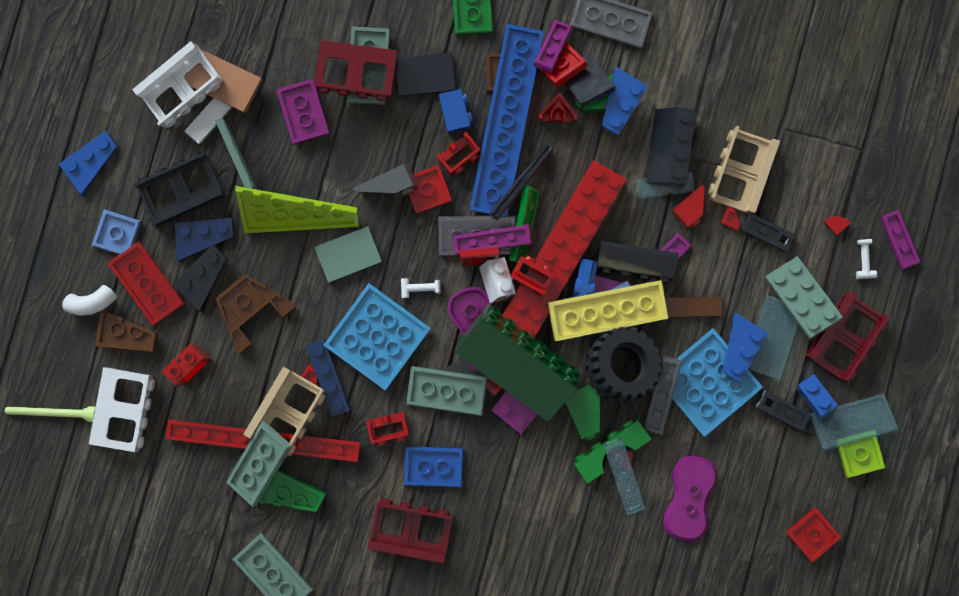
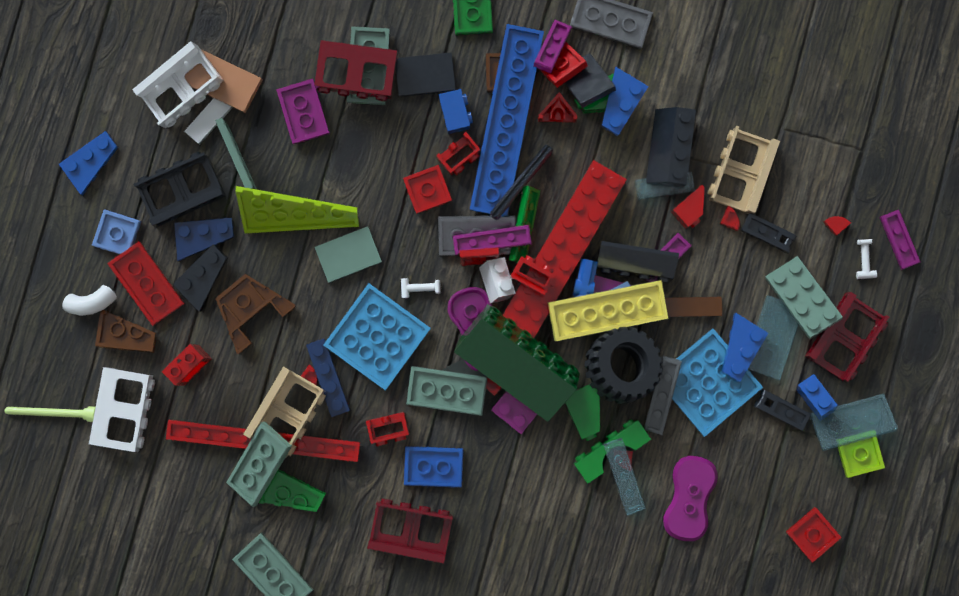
dark grey slope [353,164,418,195] -> none

